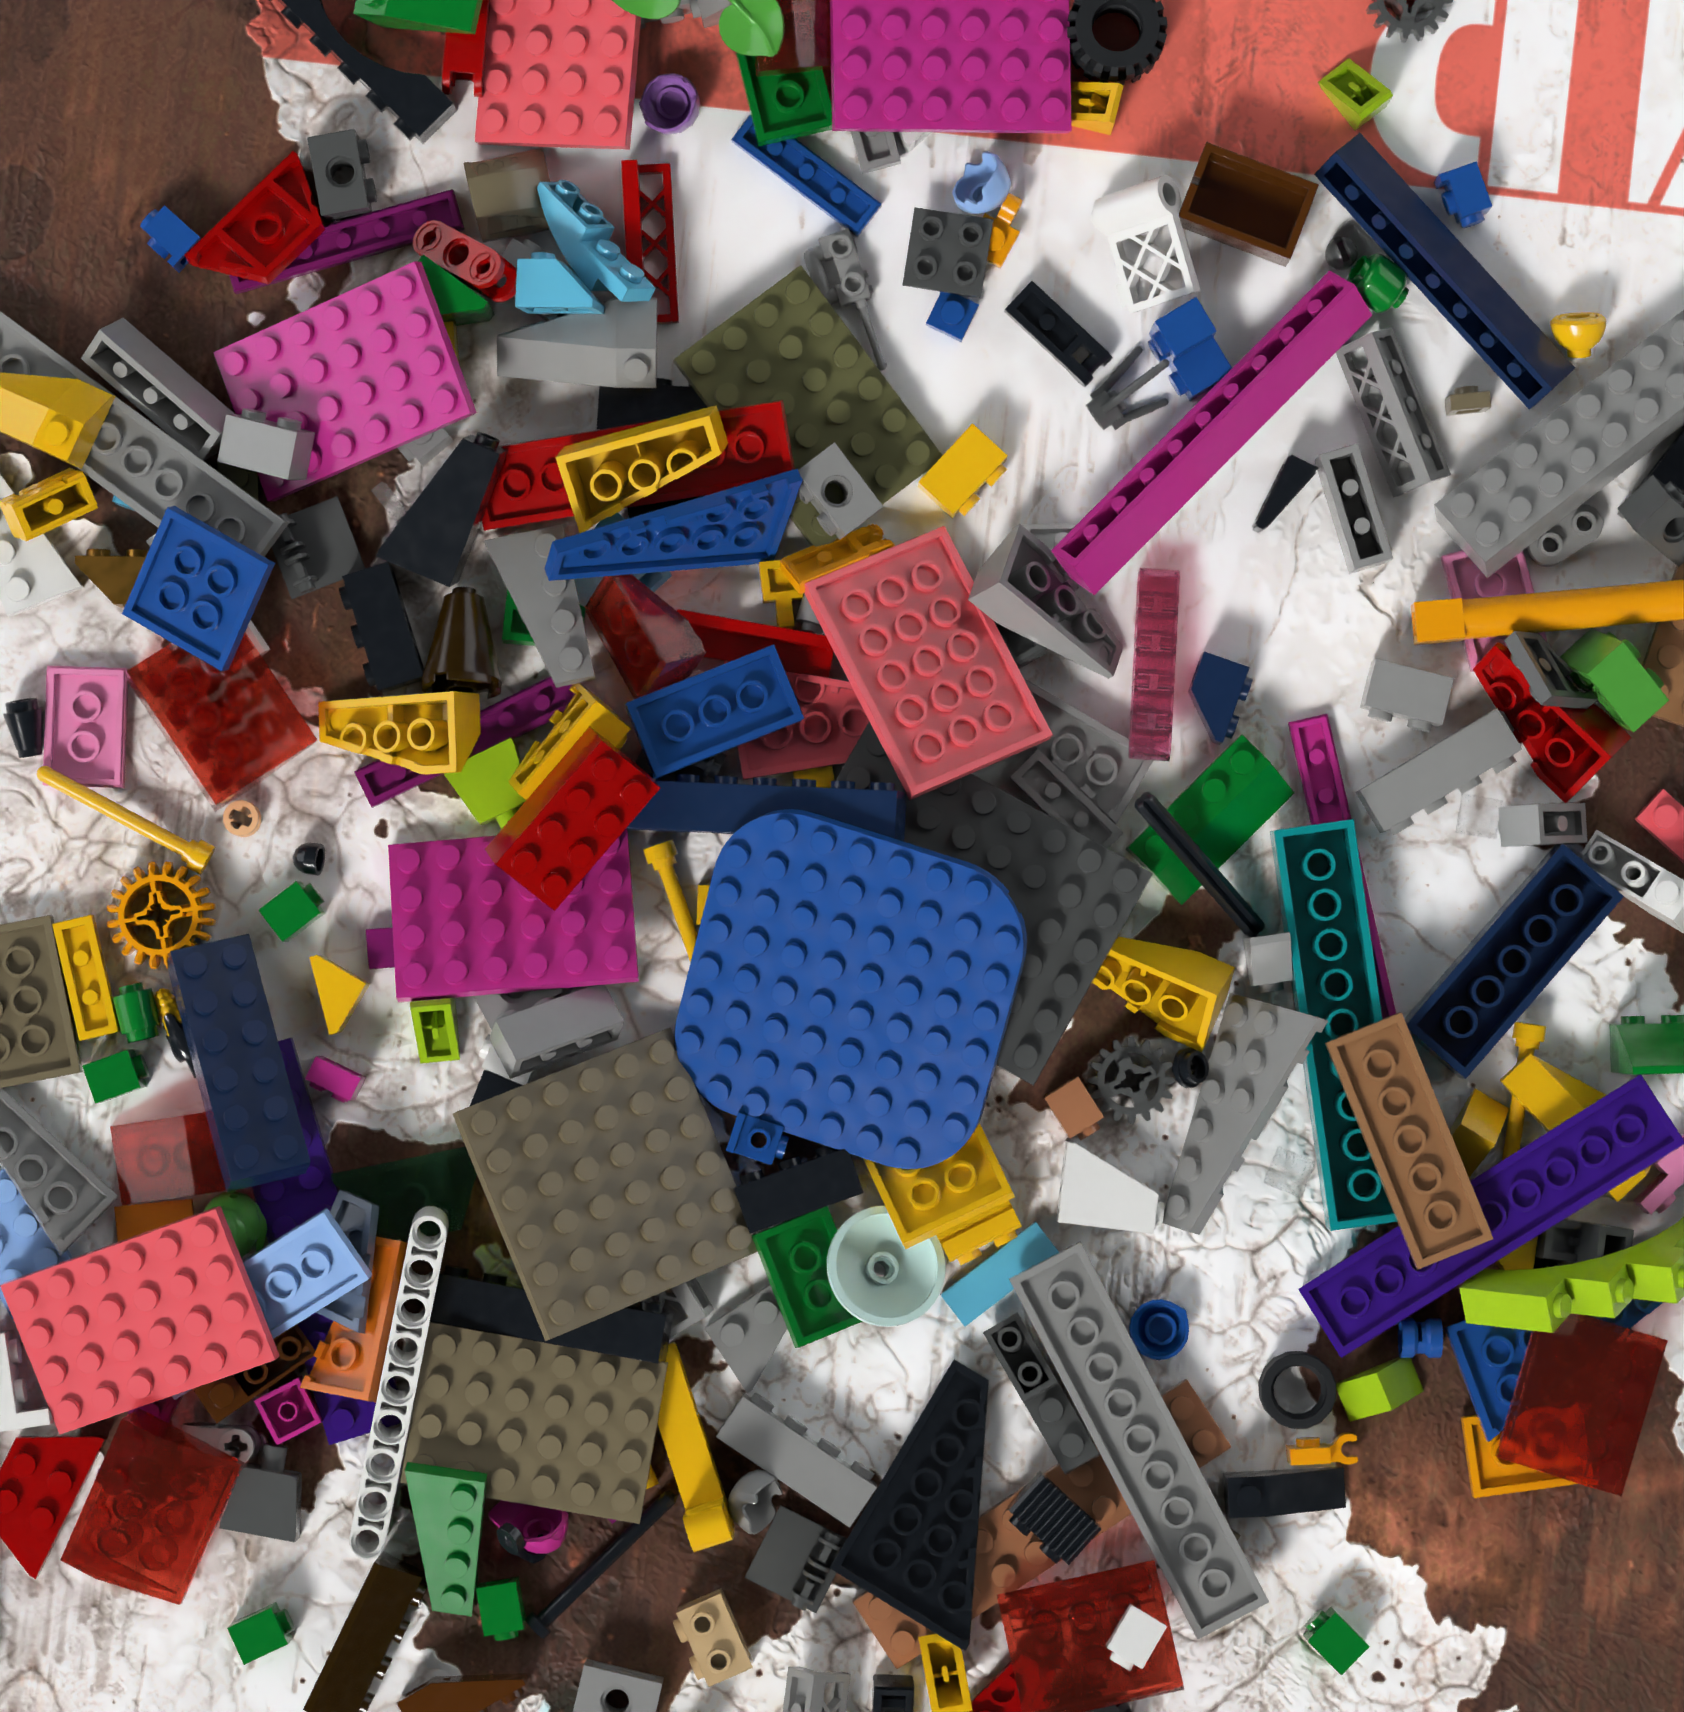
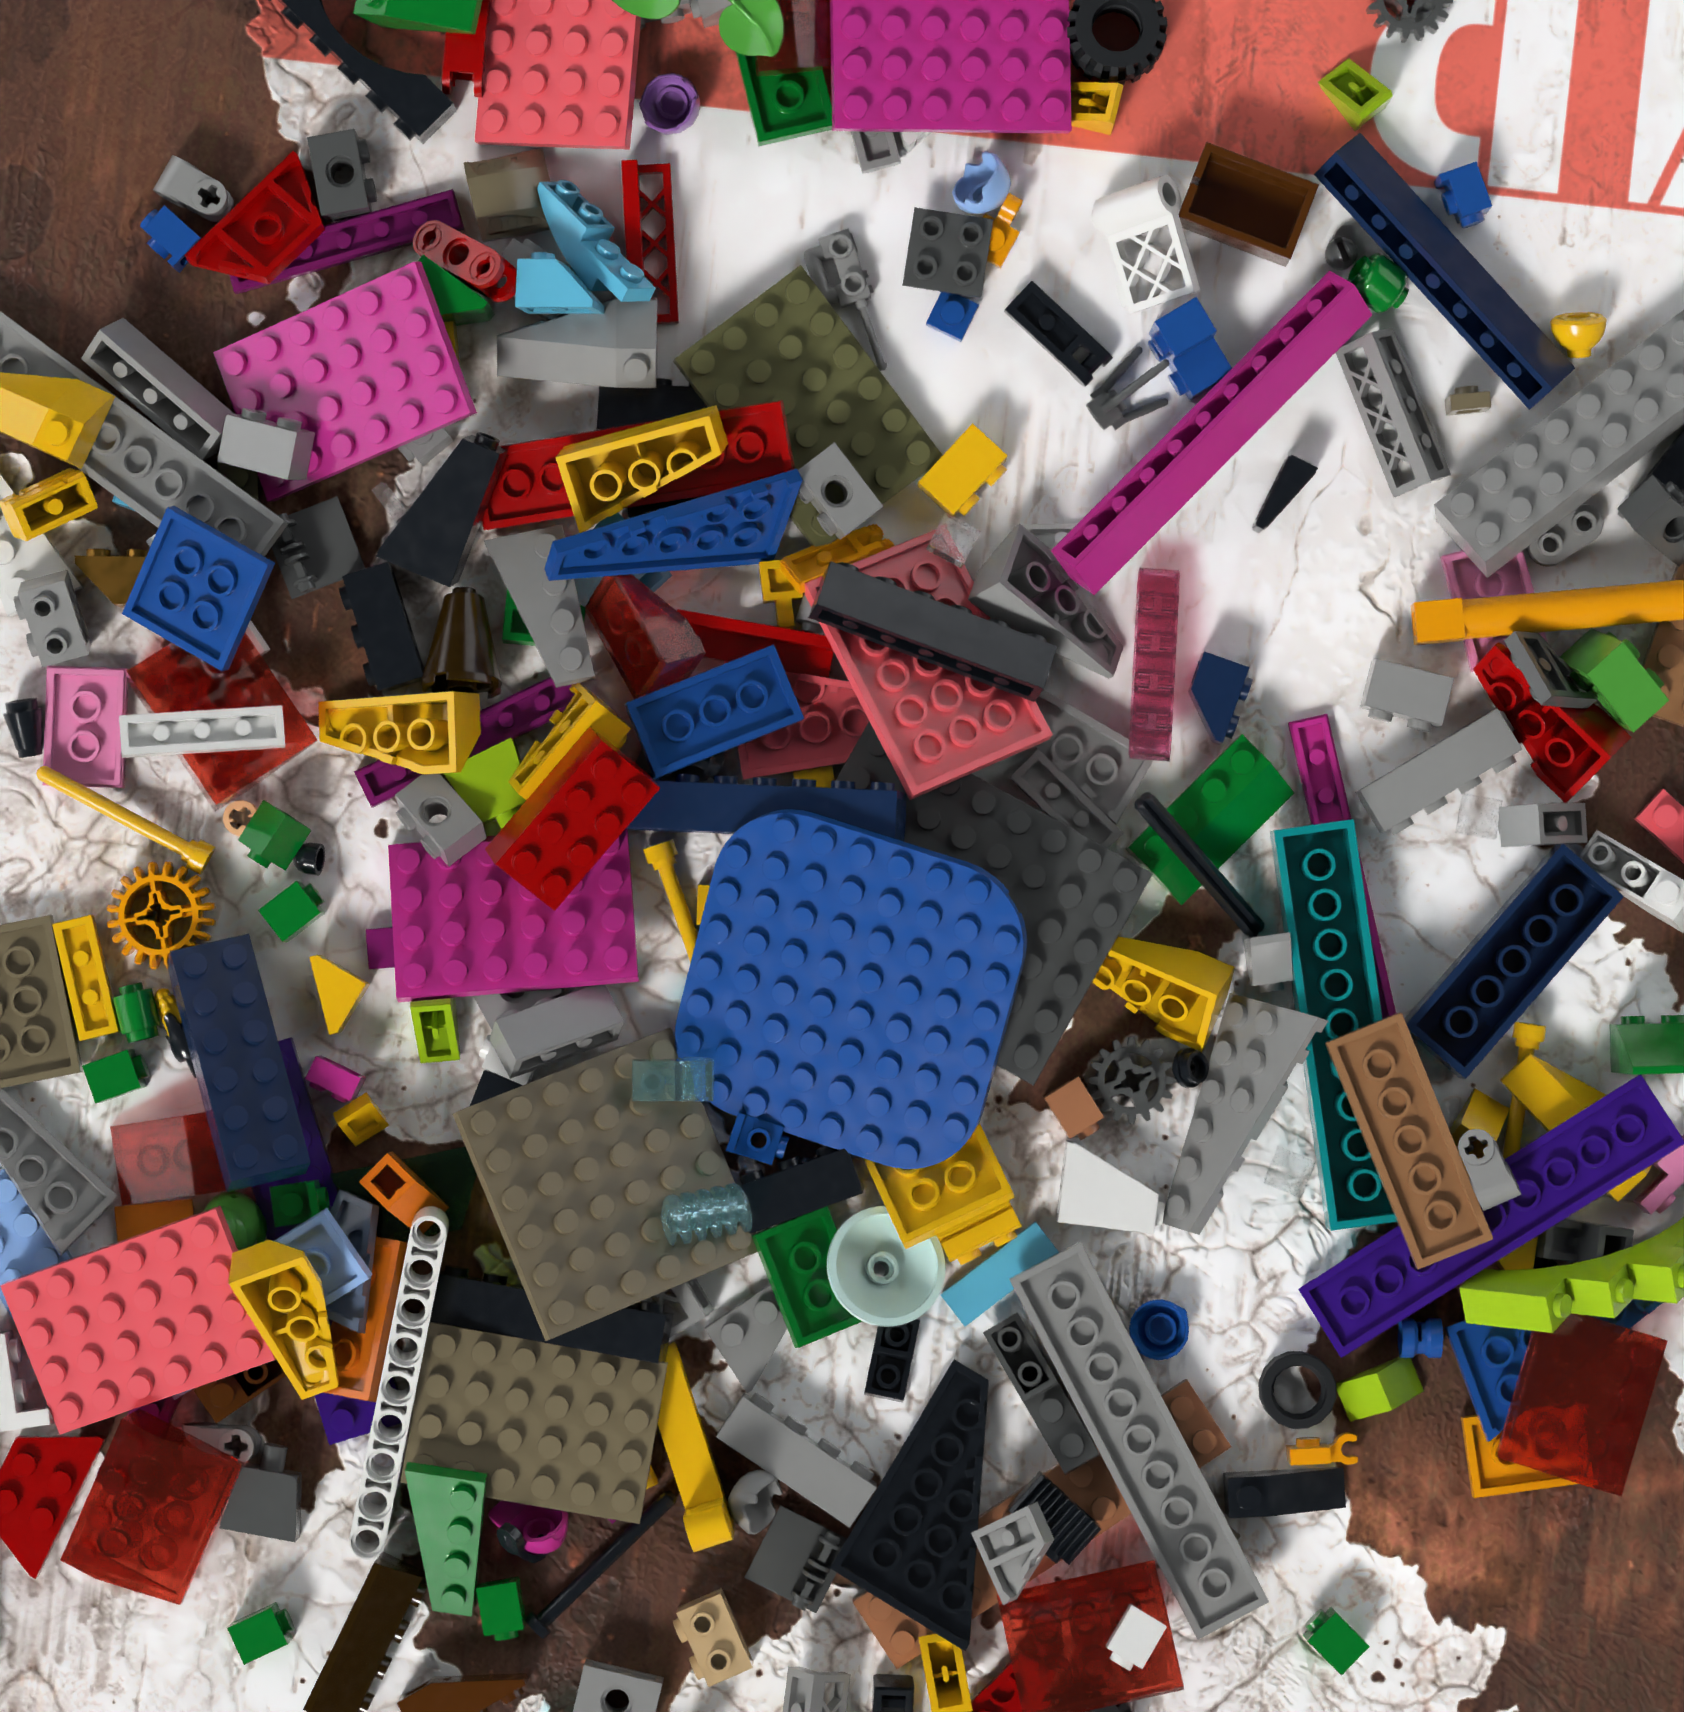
dark pink piece [254,1375,323,1445] -> none
blue tile [731,115,882,238] -> none
light grey brick [1314,443,1393,574] -> none
none -> light grey brick [14,570,91,667]
none -> white plate [119,705,285,758]
none -> light grey piece [153,155,234,222]
none -> yellow wedge [228,1240,339,1400]
none -> green brick [238,800,312,871]
none -> green bracket [269,1179,330,1227]
none -> yellow plate [332,1092,389,1147]
none -> orange slope [359,1151,449,1234]
none -> light grey brick [395,774,487,866]
none -> clear light blue plate [632,1057,714,1101]
none -> clear light blue piece [661,1183,752,1246]
none -> black brick [808,561,1057,702]
none -> black slope [864,1319,920,1403]
none -> clear tile [926,512,981,568]
none -> light grey wing [971,1502,1054,1605]
none -> light grey piece [1458,1129,1521,1211]

